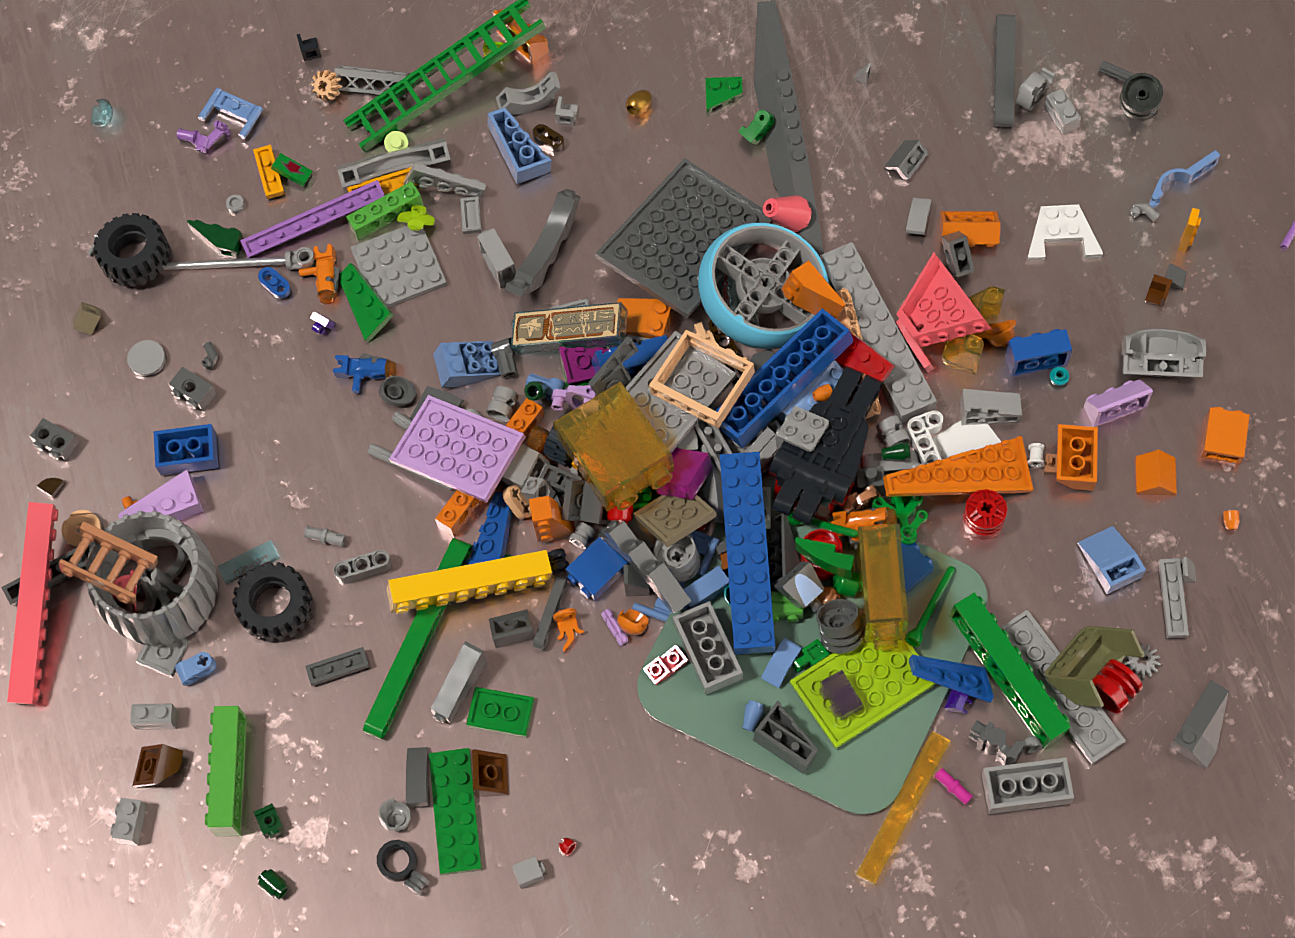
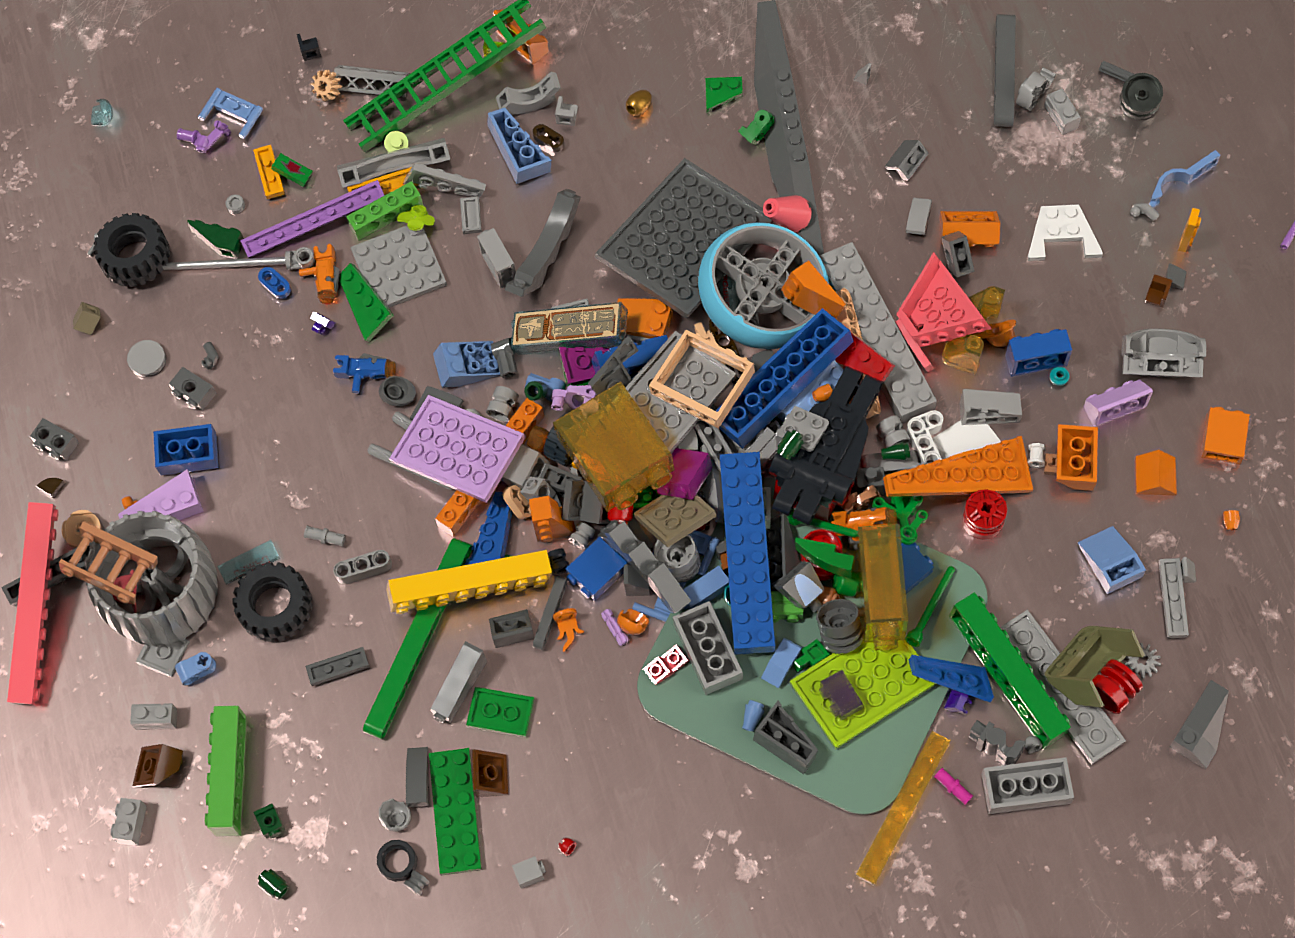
none -> dark green brick [776,429,805,460]

